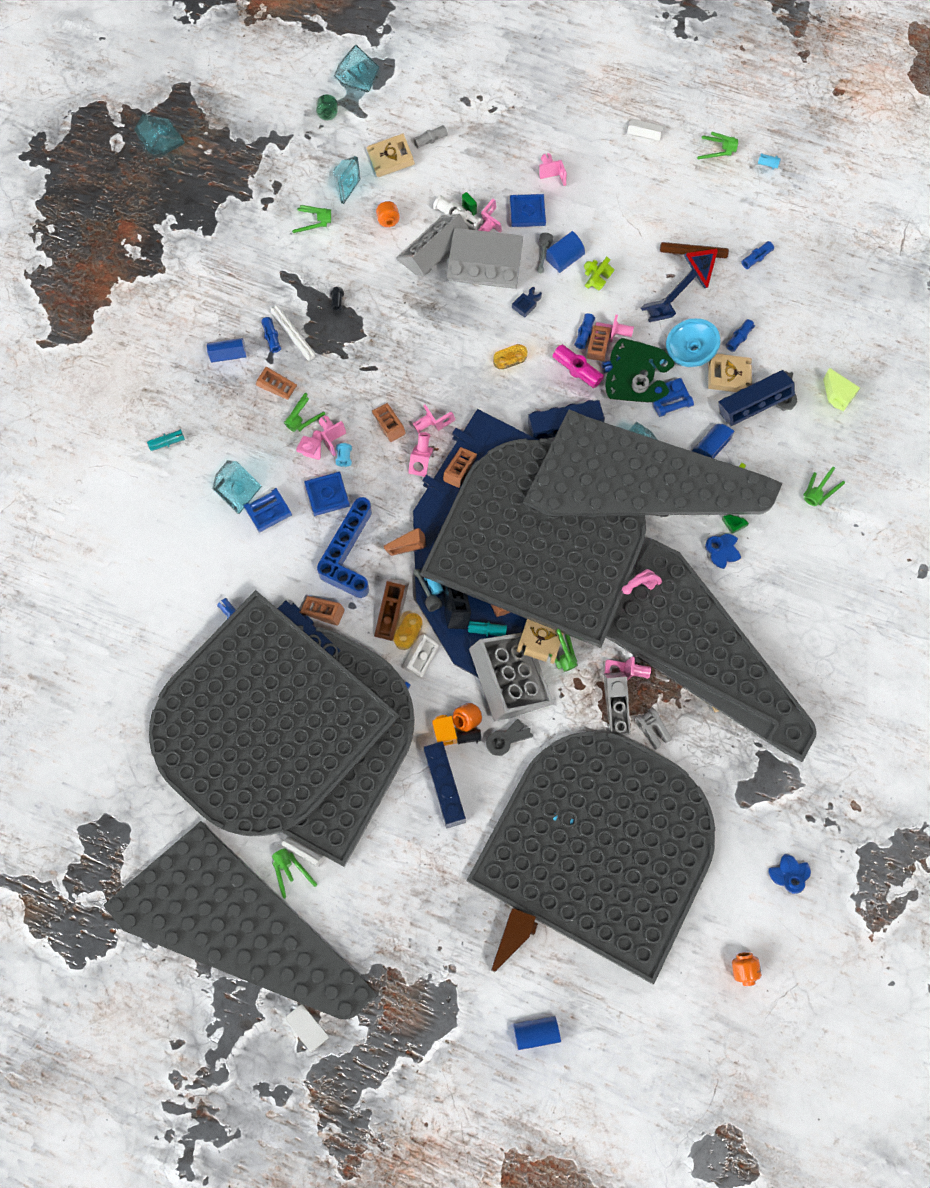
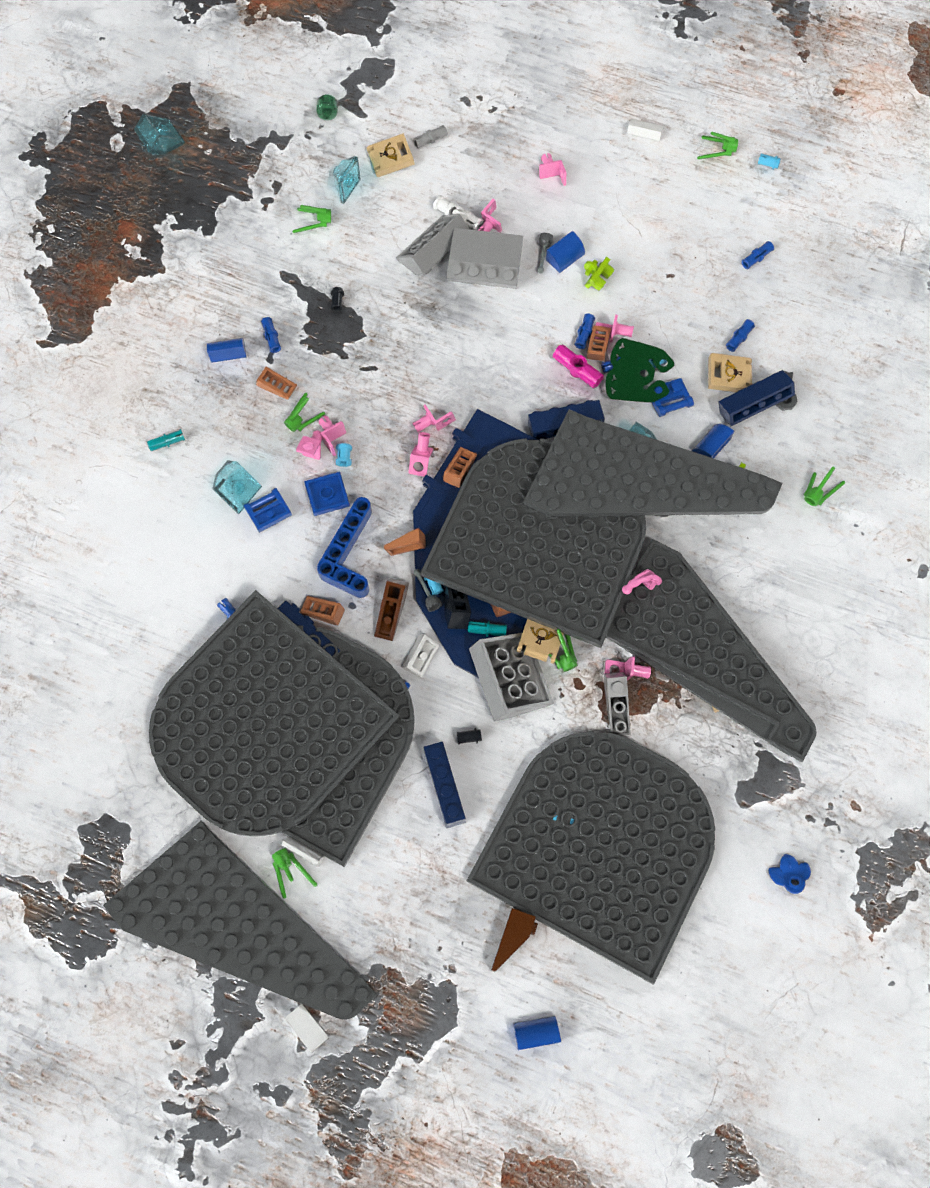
white axle [271,306,316,361] -> none
clear light blue slope [334,45,379,93] -> none
nougat slope [372,403,406,442] -> none
orange head [376,201,400,227] -> none
clear yellow plate [394,613,423,650] -> none
light orange brick [432,715,457,746] -> none
orange head [453,703,482,732] -> none
green tile [462,192,477,216] -> none
dark grey piece [486,719,533,756] -> none
clear yellow plate [493,344,528,369] -> none
blue plate [510,194,546,227] -> none
dark blue plate [512,287,542,318] -> none
light grey bush [632,374,649,393] -> none
light grey piece [635,707,672,749] -> none
dark blue piece [640,249,718,322] -> none
reddish brown axle [660,242,729,259] -> none
medium azure dish [666,318,721,367] -> none
blue plate [705,534,741,569] -> none
green tile [722,515,749,534] -> none
orange head [732,952,762,986] -> none
yellowish green slope [823,368,860,412] -> none

